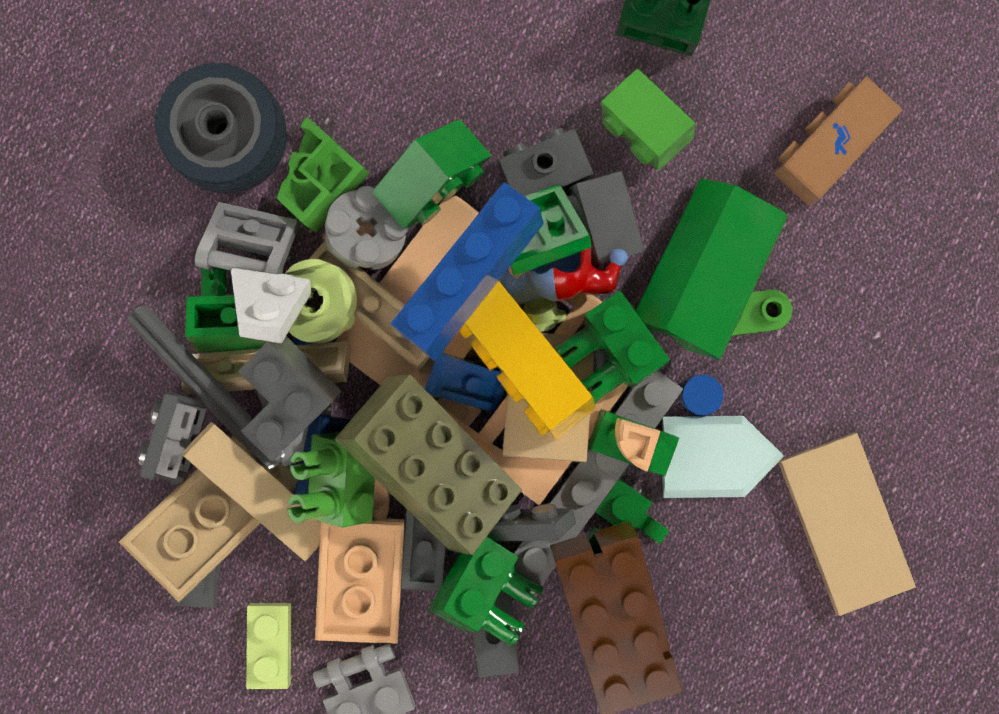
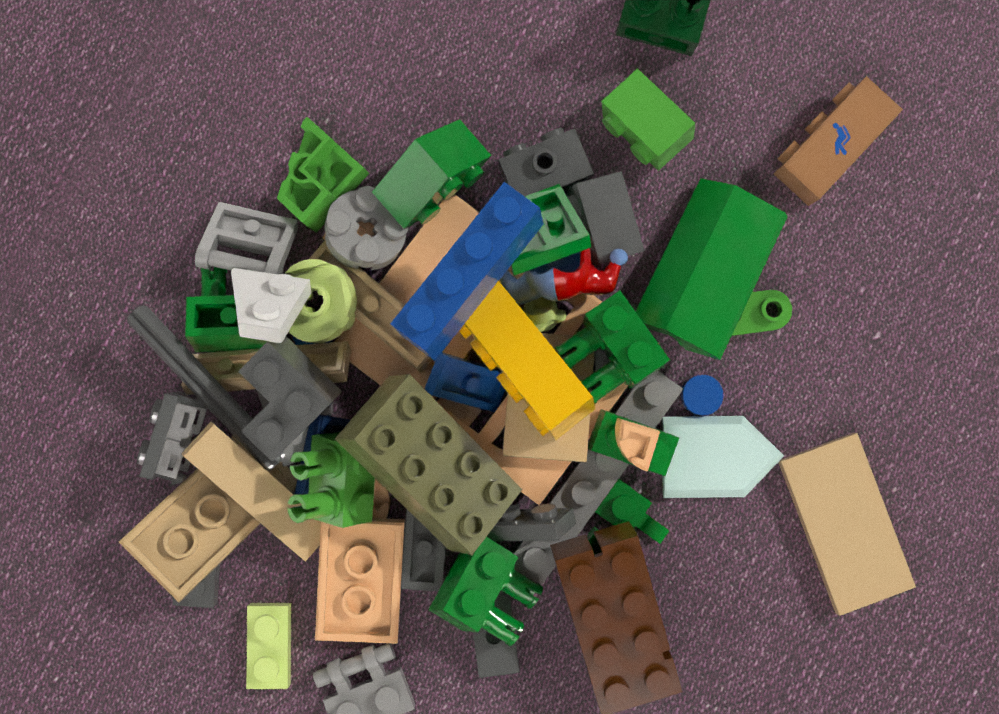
wheel [155,62,287,194] -> none

